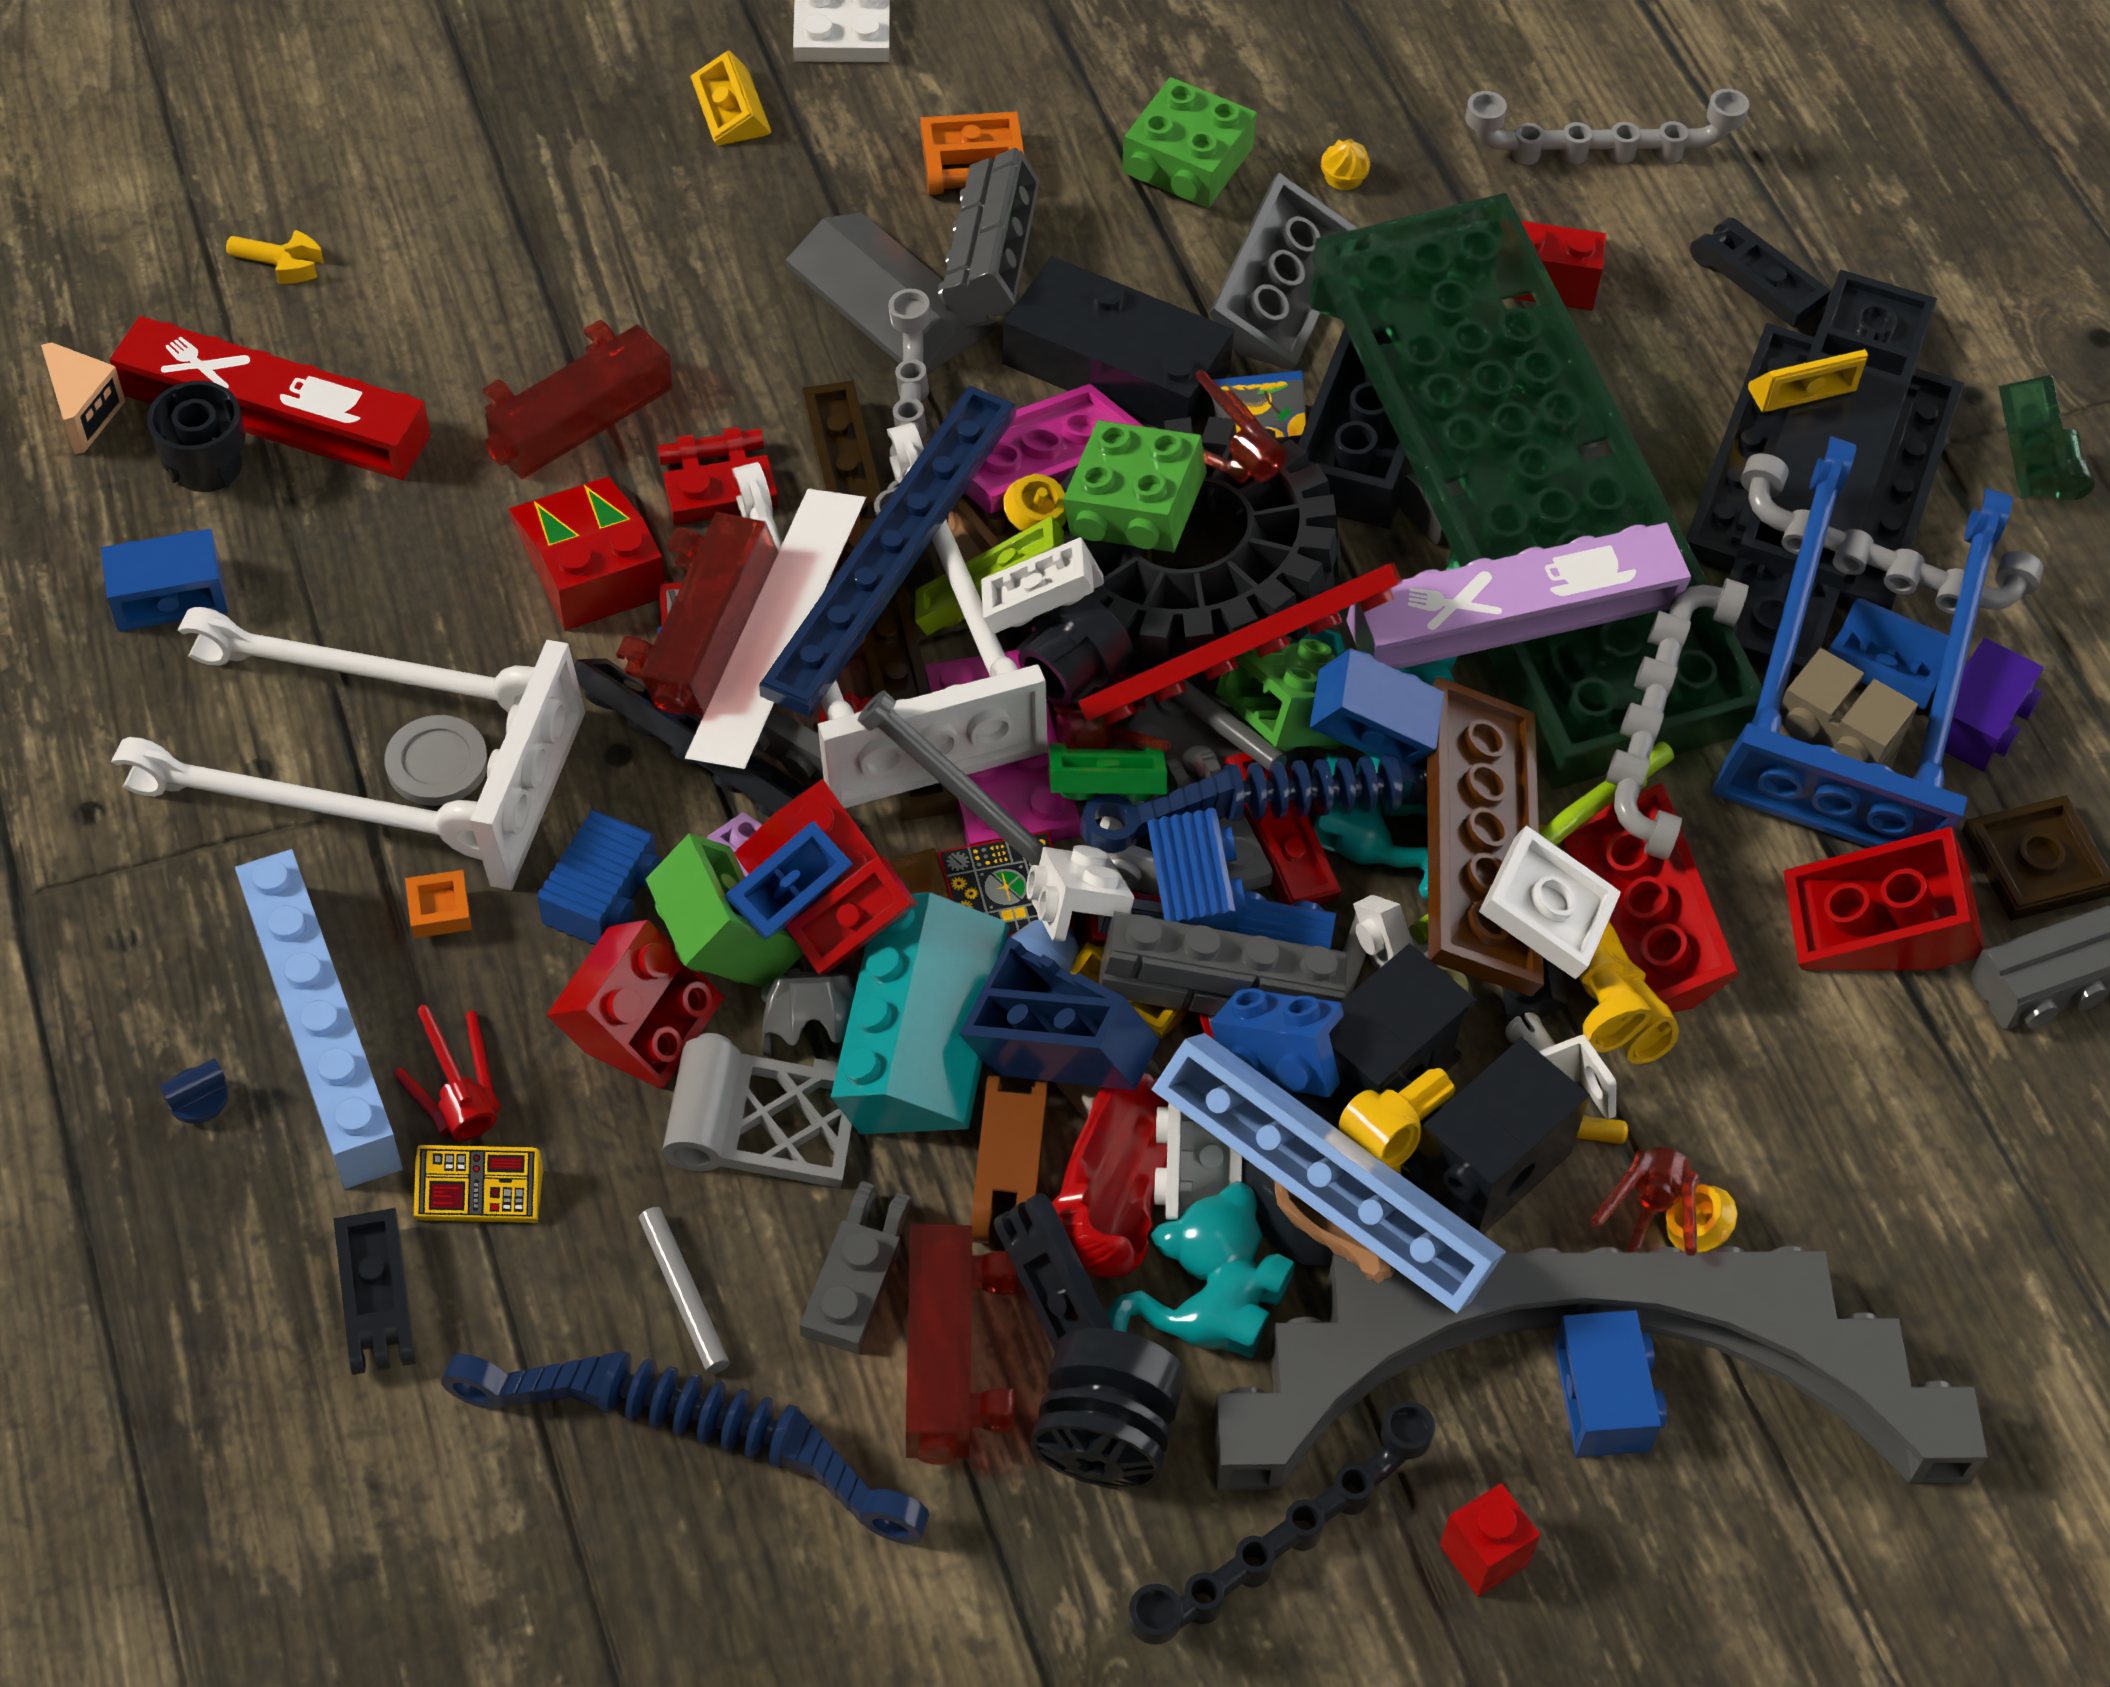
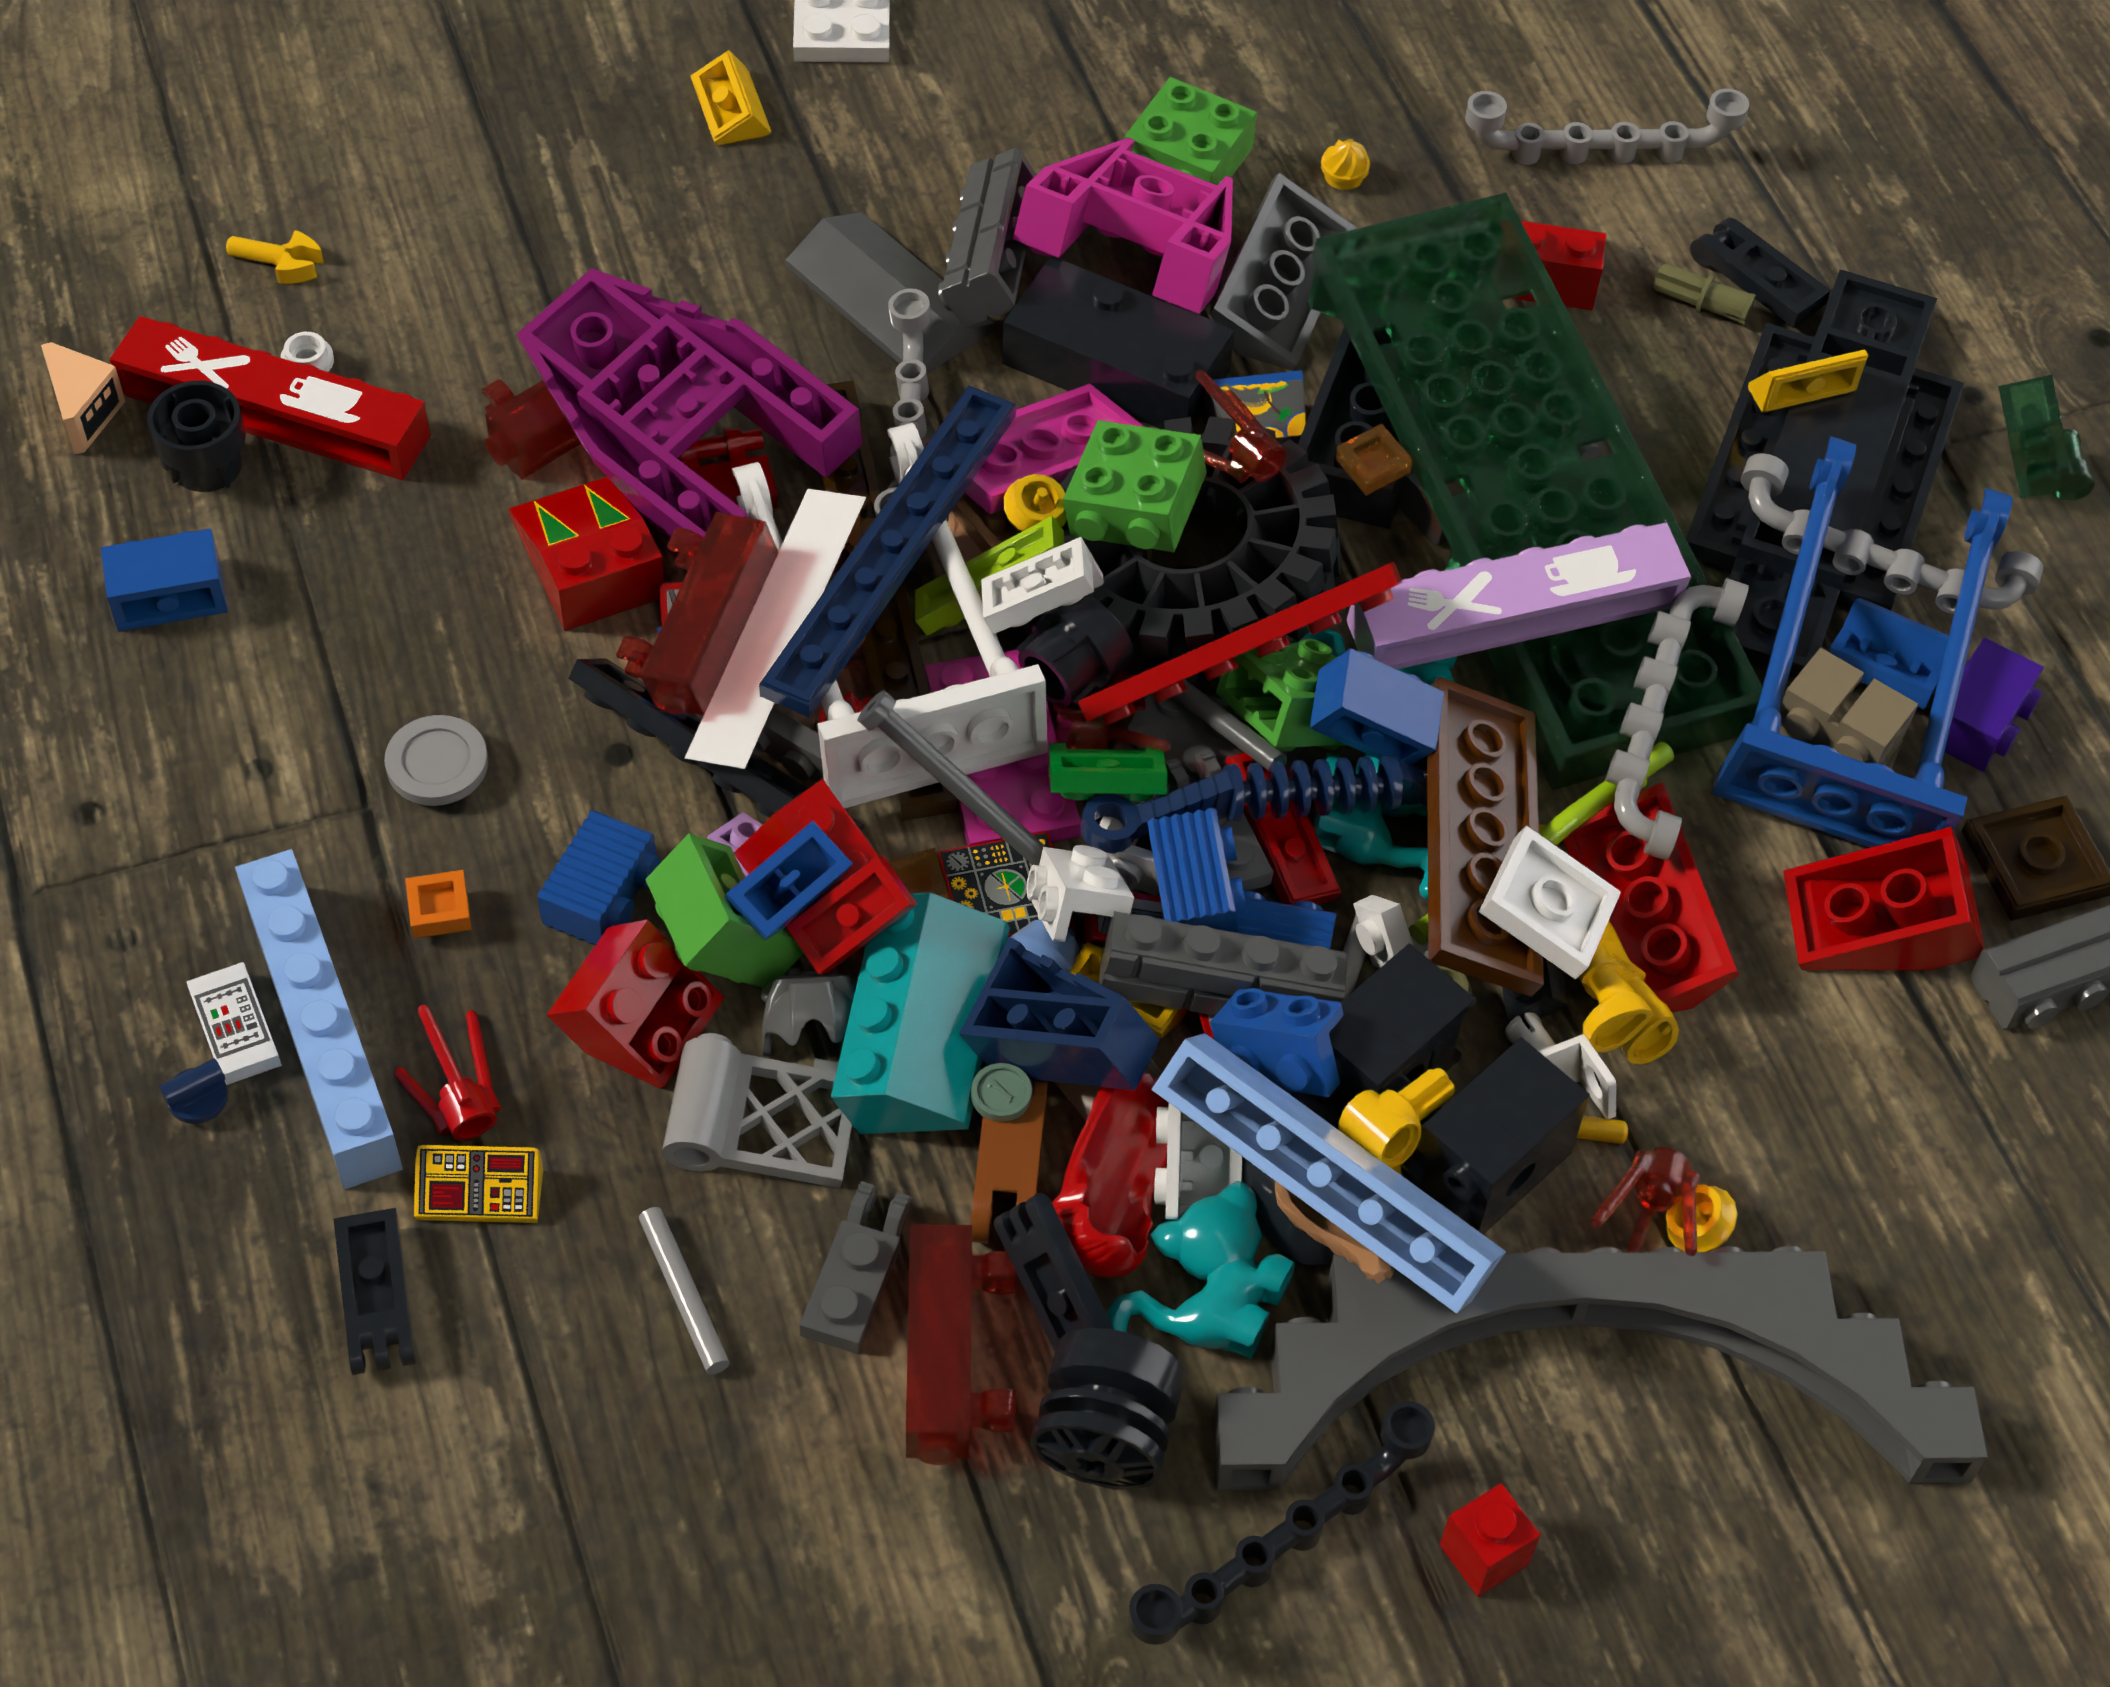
white piece [111,607,585,890] -> none
dark blue piece [441,1350,930,1544] -> none
orange plate [920,111,1024,195] -> none
blue brick [1553,1310,1667,1458] -> none
none -> white tile [186,962,282,1085]
none -> white plate [281,332,334,372]
none -> magenta wedge [517,268,862,580]
none -> sand green piece [971,1063,1032,1122]
none -> dark pink wedge [1013,137,1233,314]
none -> clear orange plate [1337,424,1412,495]
none -> olive axle [1653,264,1756,325]

